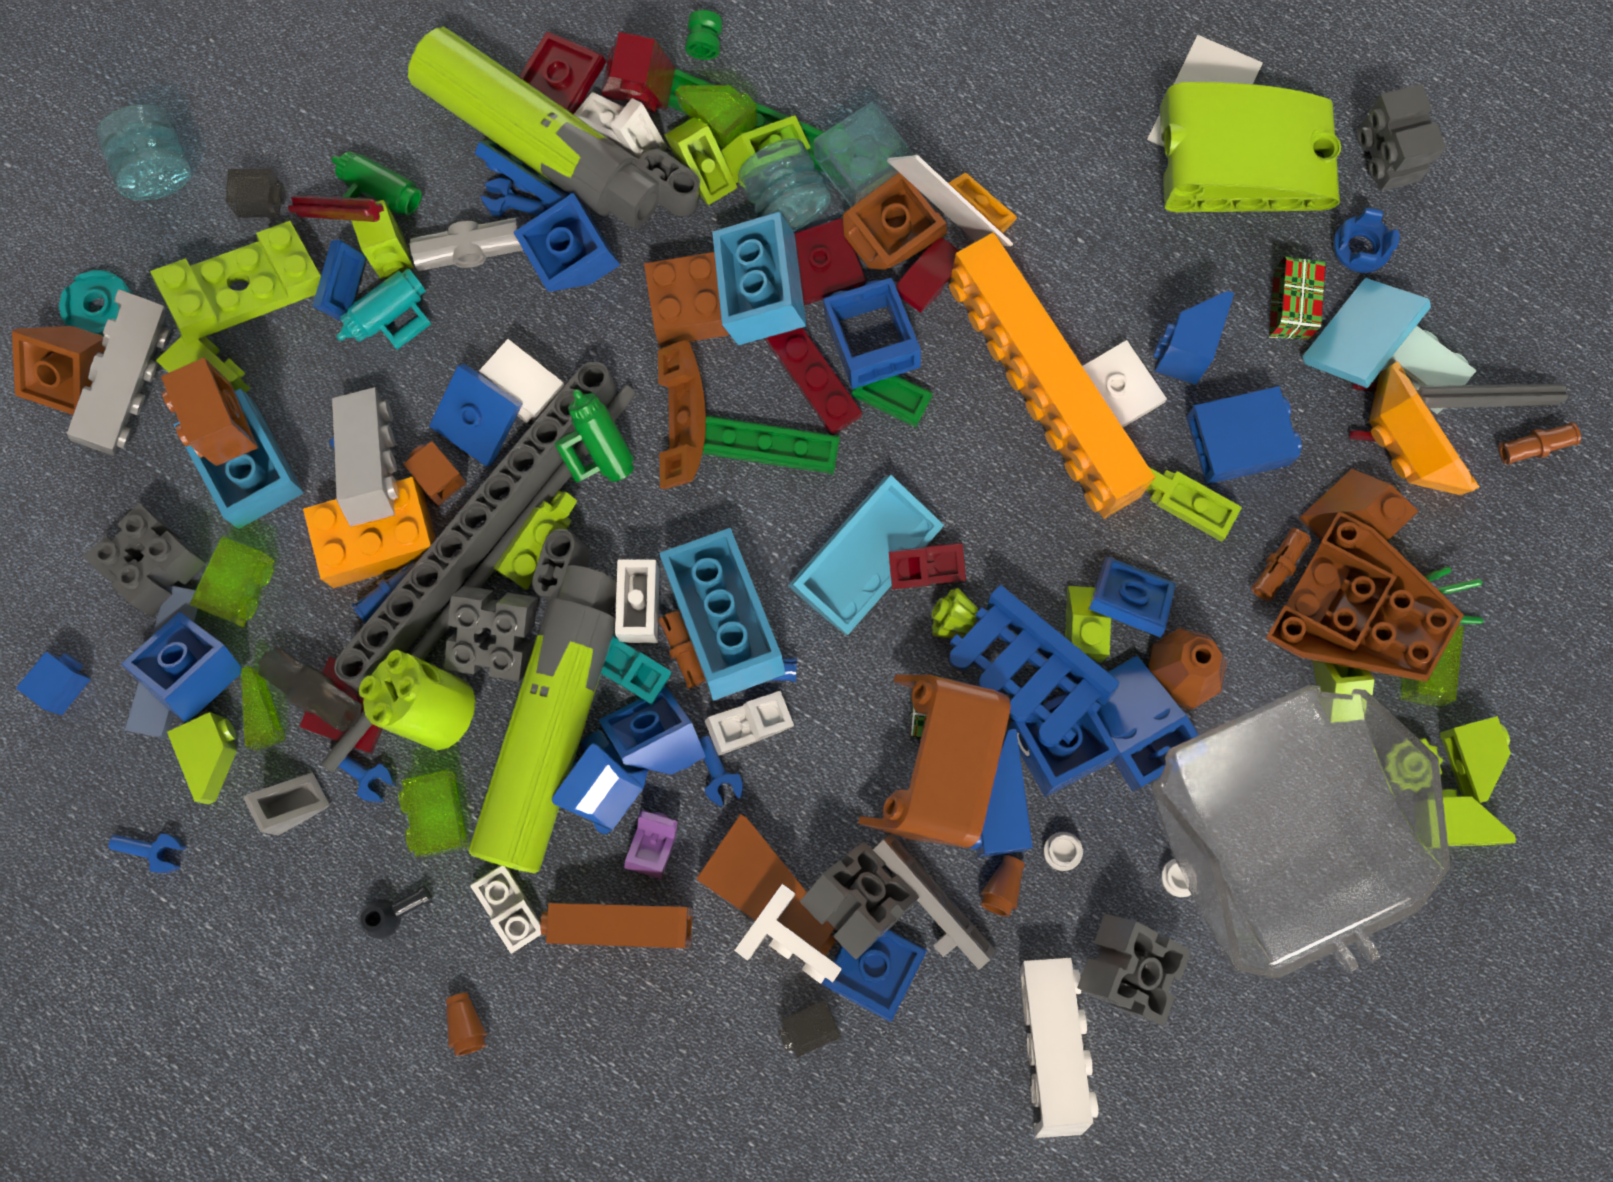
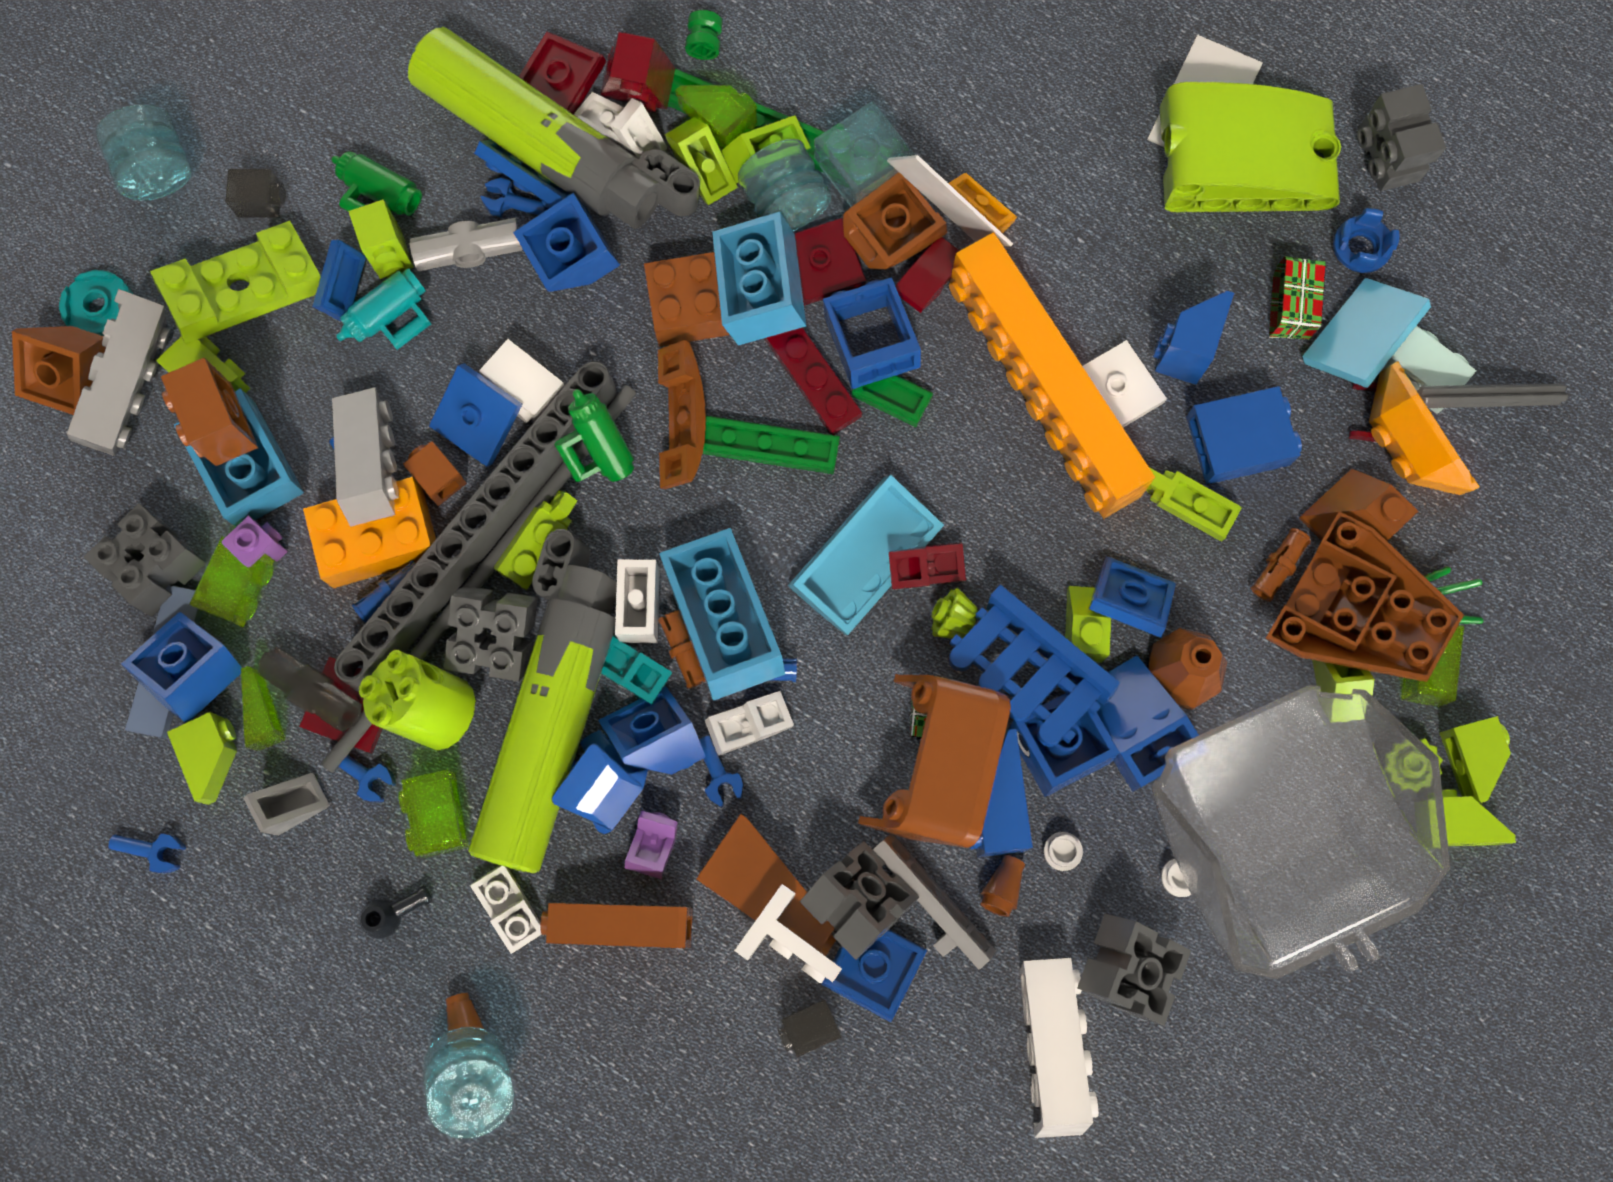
blue brick [16,651,91,715] -> none
dark red axle [288,195,384,222] -> none
dark orange pin [1498,422,1581,465] -> none
none -> medium lavender bracket [222,516,288,567]
none -> clear light blue wheel [422,1027,514,1139]

